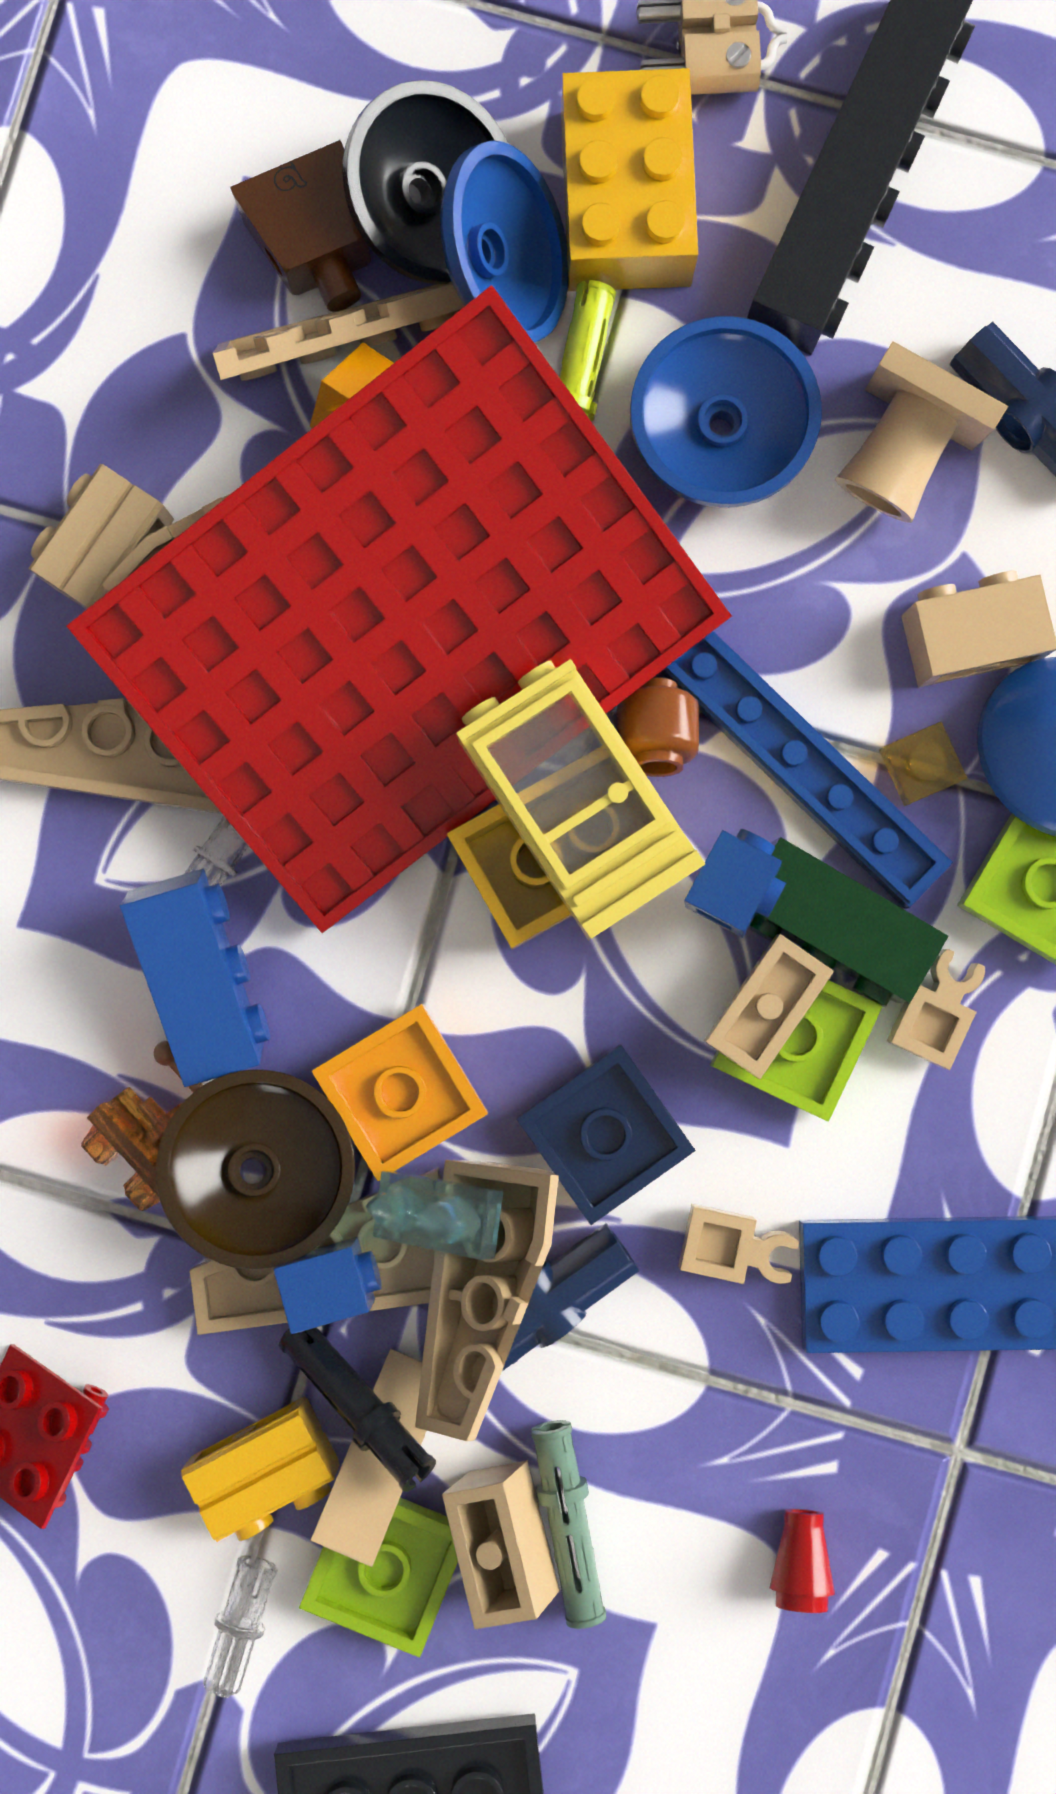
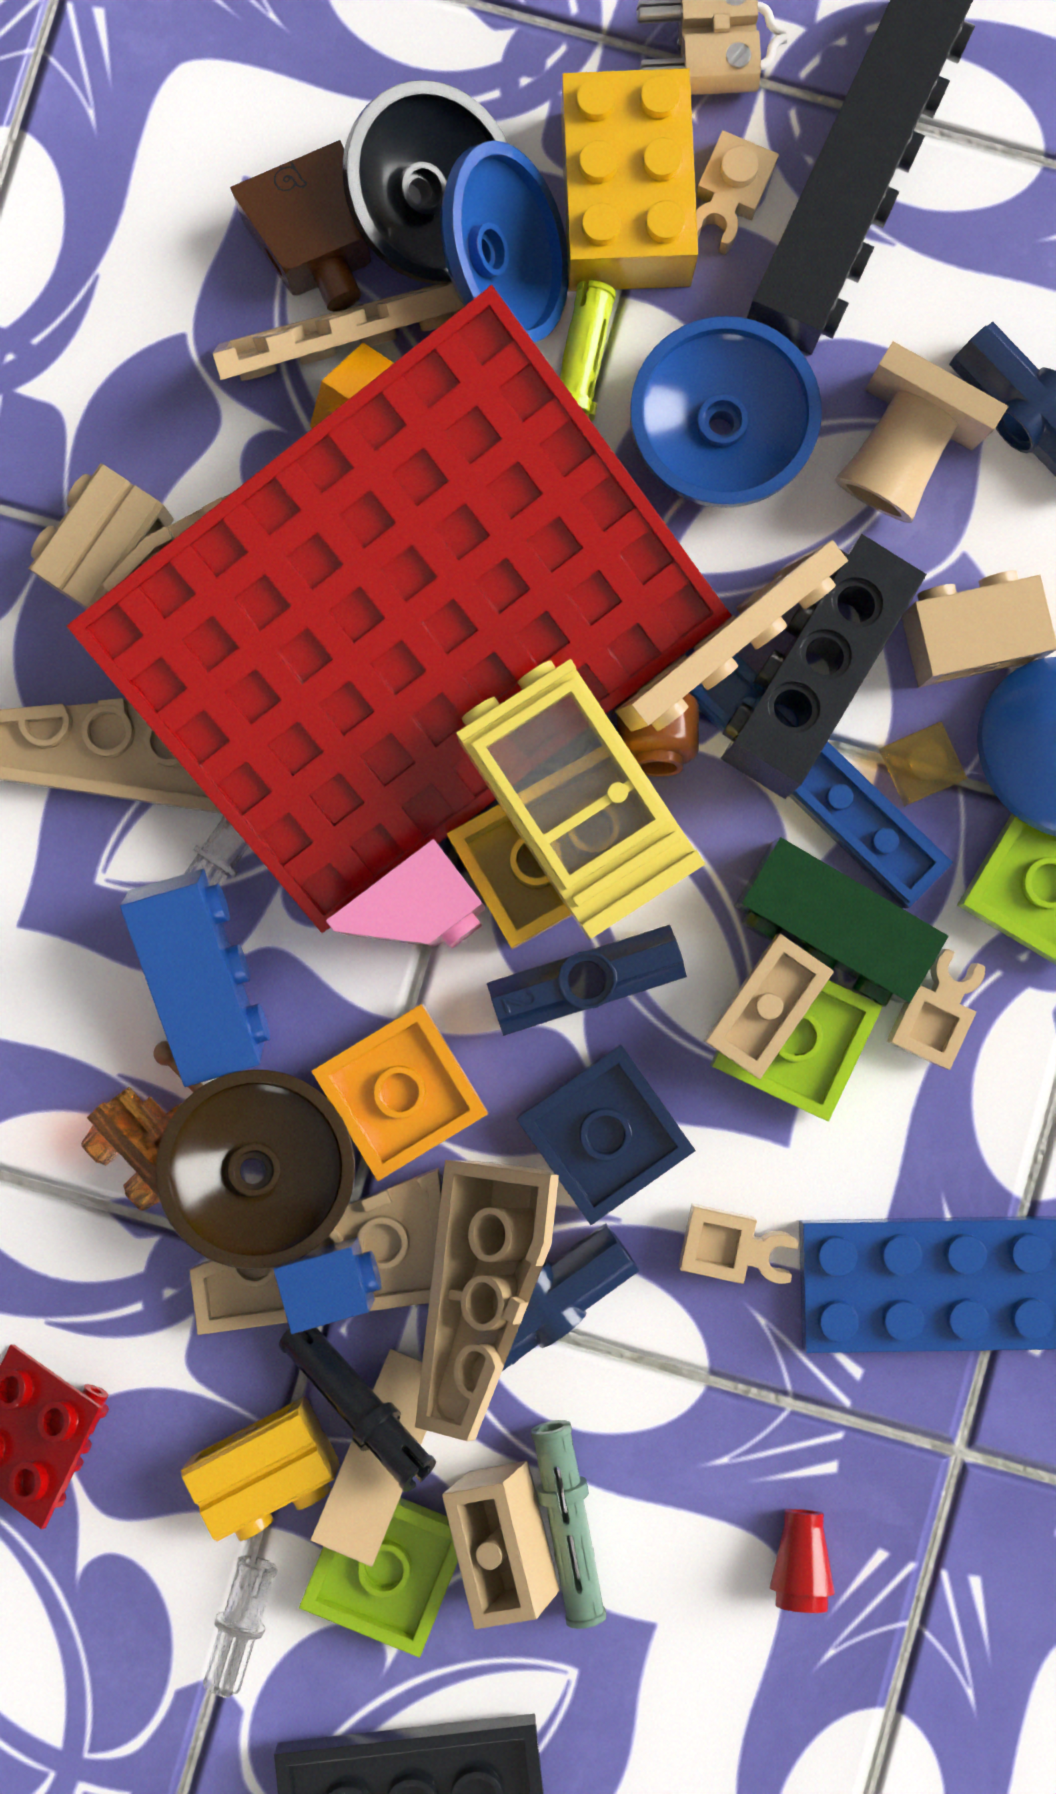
clear light blue tile [366,1171,504,1260] -> none
blue brick [684,829,786,938] -> none
none -> bright pink slope [326,839,485,949]
none -> dark blue piece [487,924,687,1036]
none -> tan wing [615,539,848,732]
none -> tan plate [696,130,779,255]
none -> black brick [720,534,927,799]

